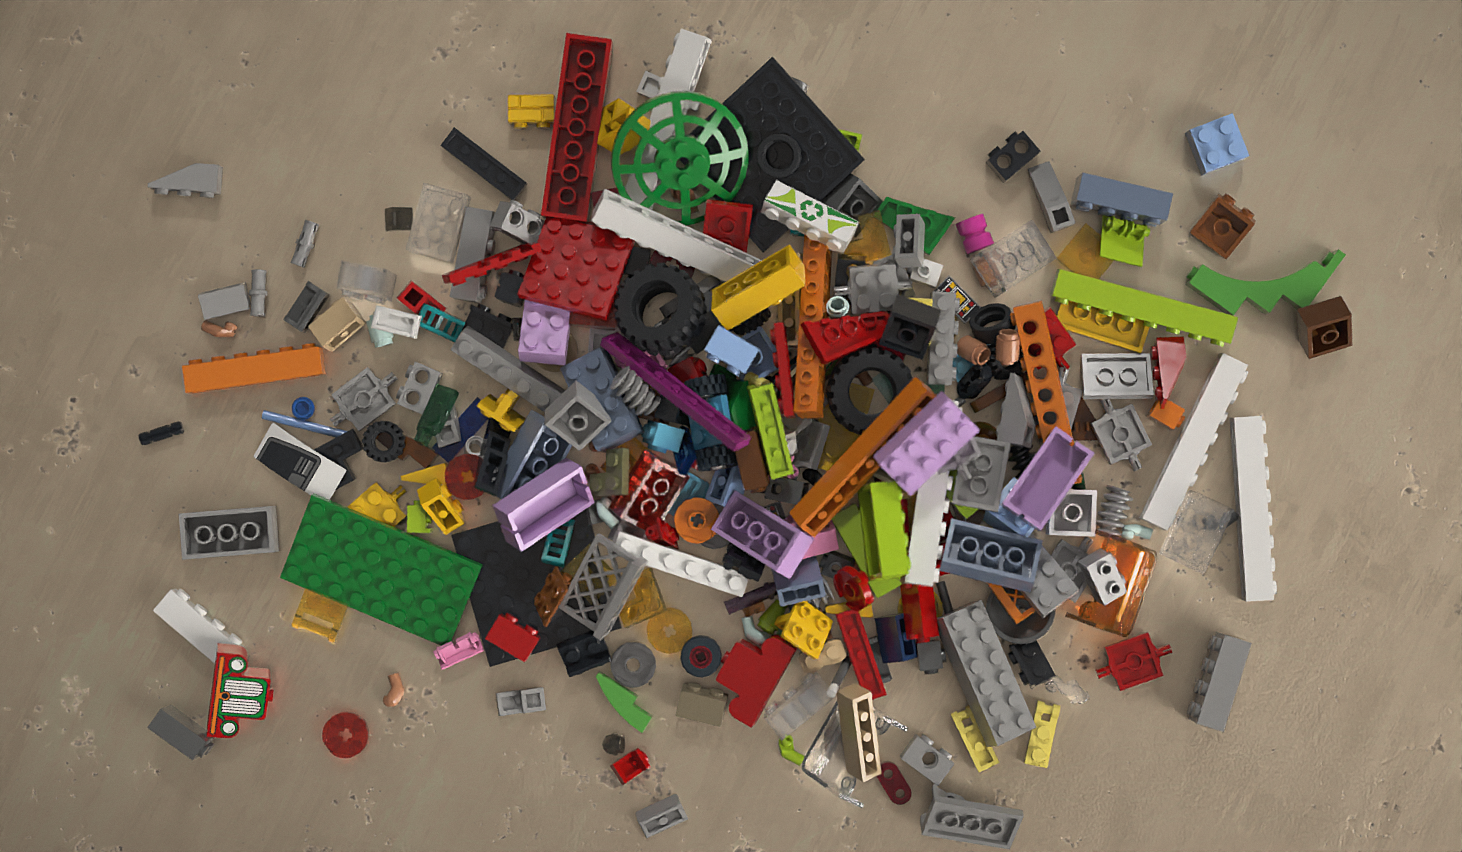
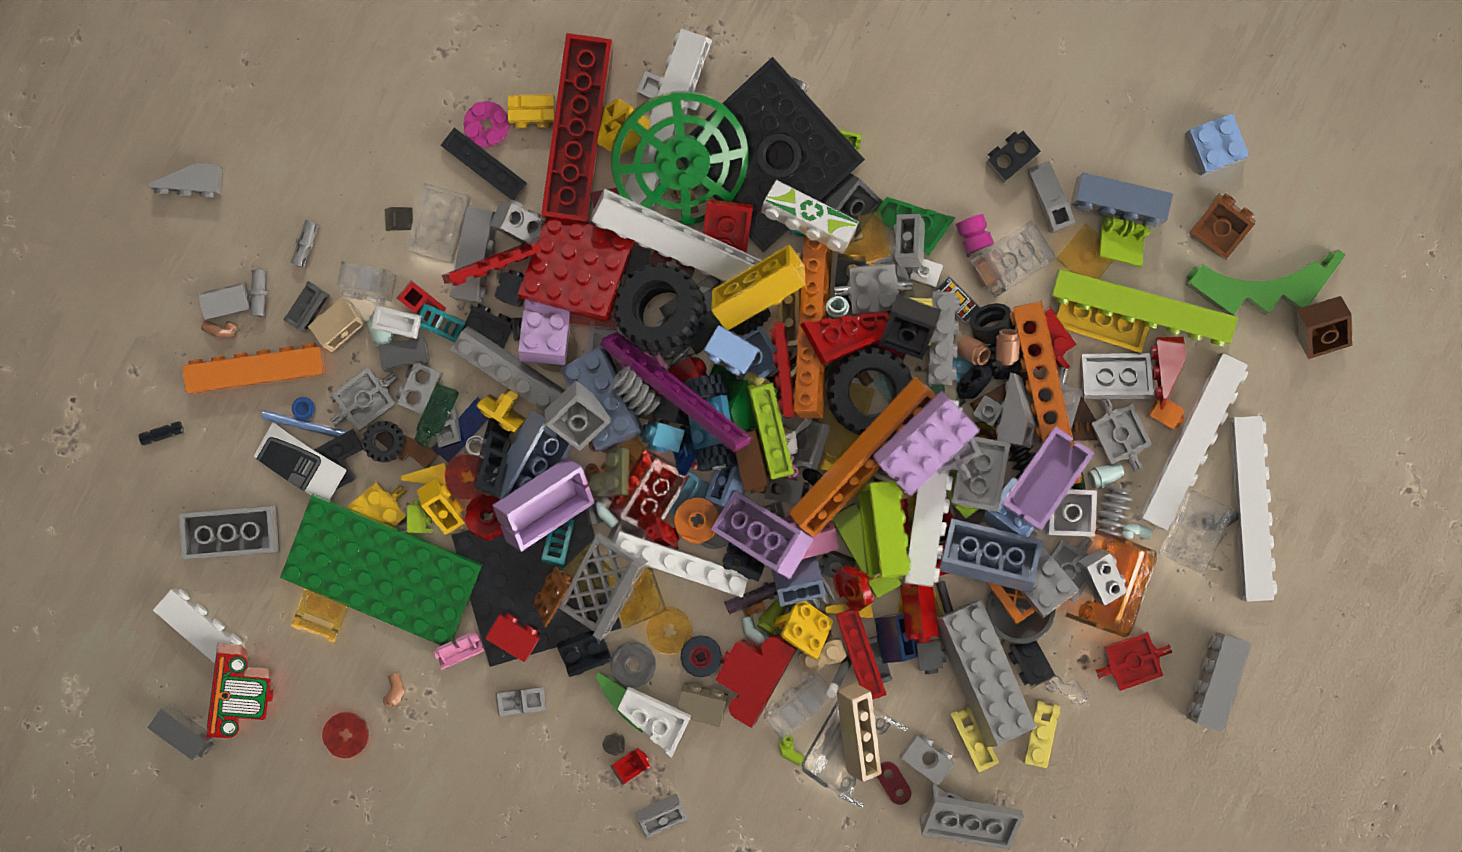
none -> dark grey hinge [379,337,430,373]
none -> dark pink plate [464,101,510,148]
none -> red plate [464,494,503,541]
none -> white wing [618,687,691,758]
none -> light grey bracket [973,396,1002,426]
none -> light aqua cone [1088,463,1124,489]

